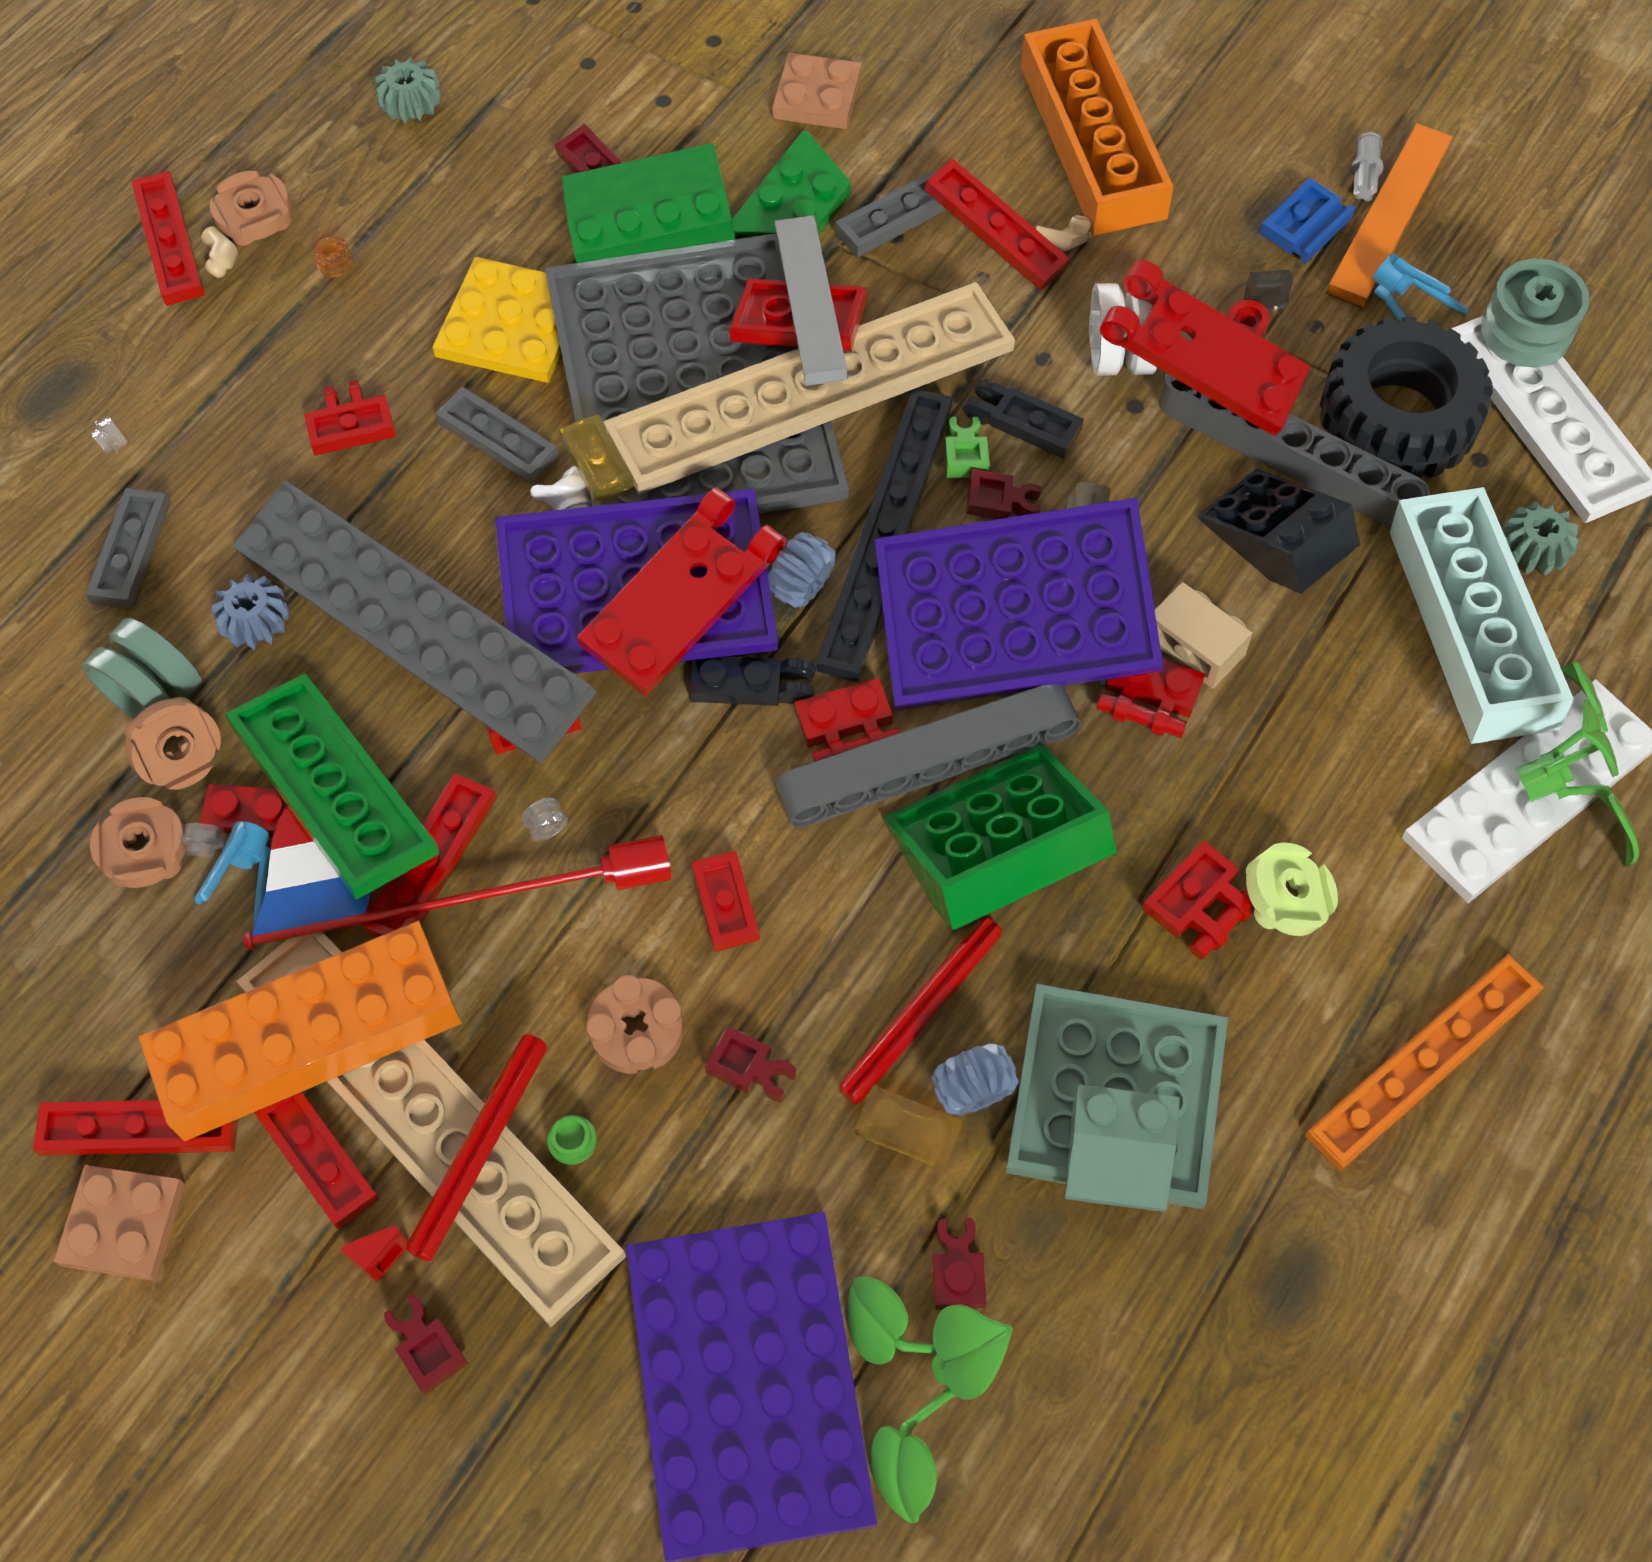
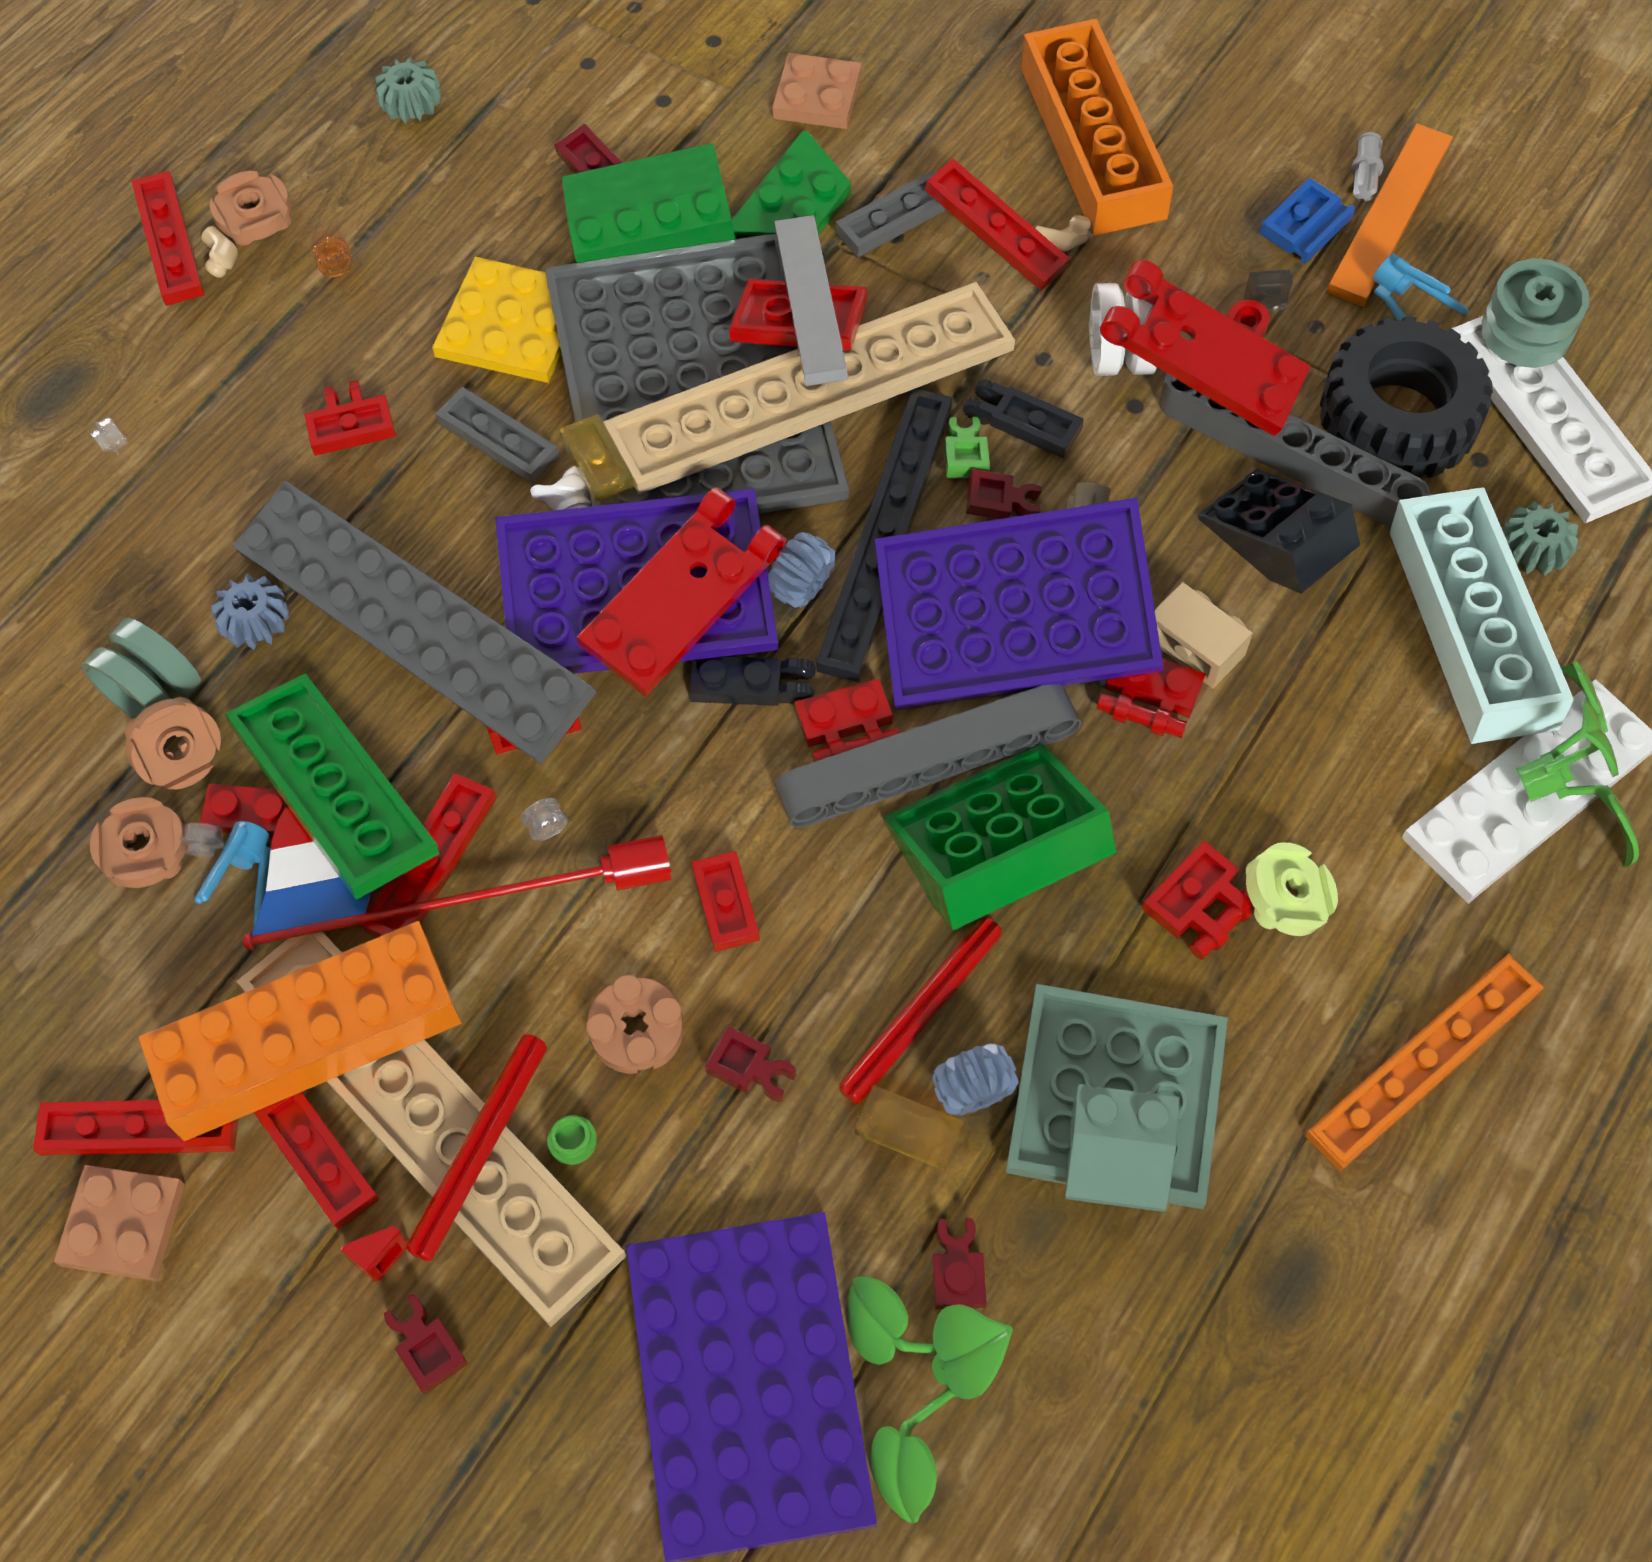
dark grey plate [86,488,171,609] -> none

